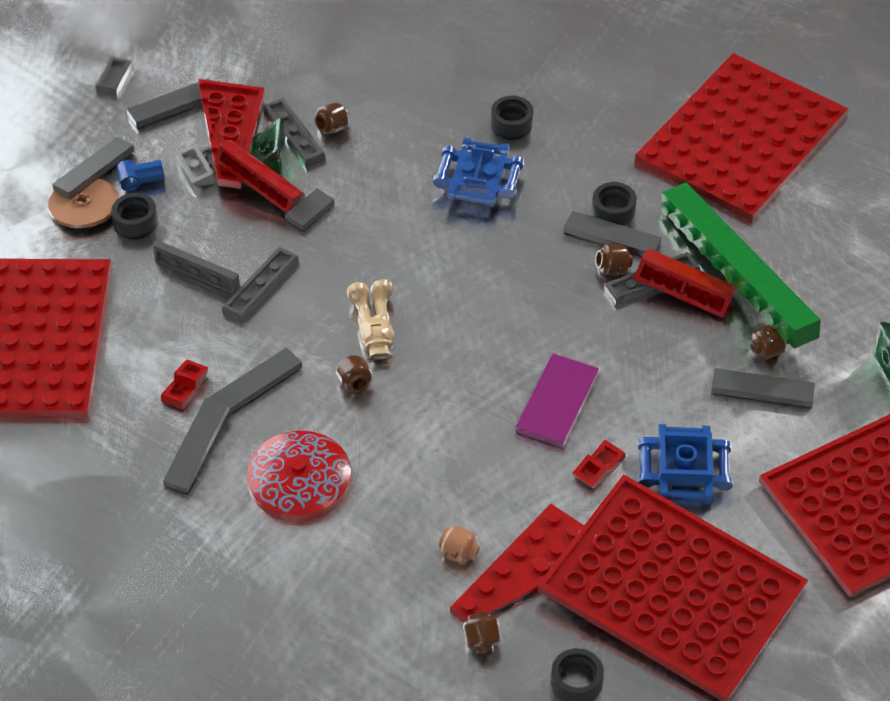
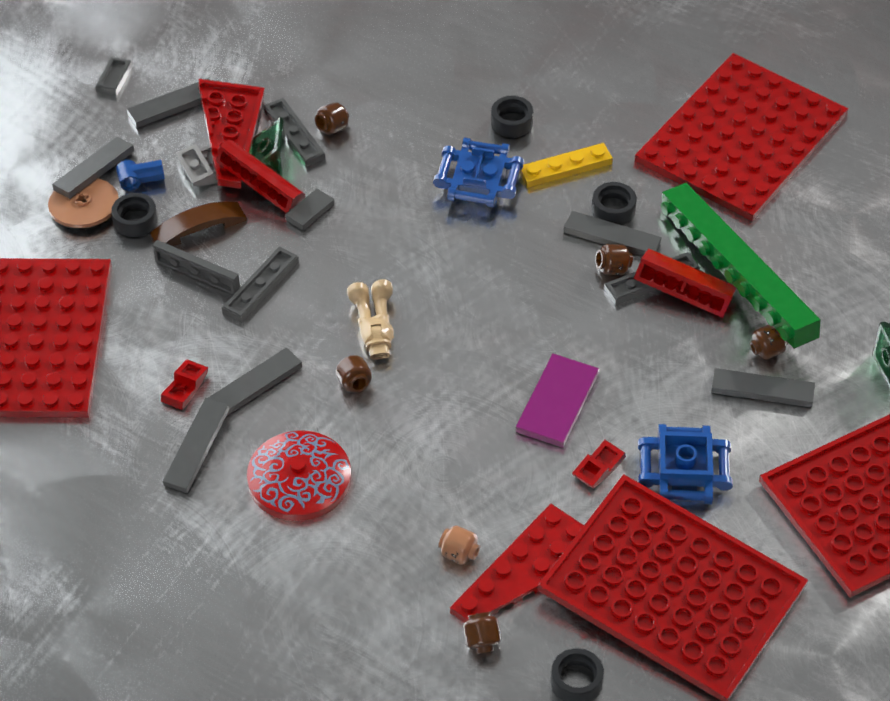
none -> reddish brown slope [150,201,247,247]
none -> yellow plate [519,143,613,188]

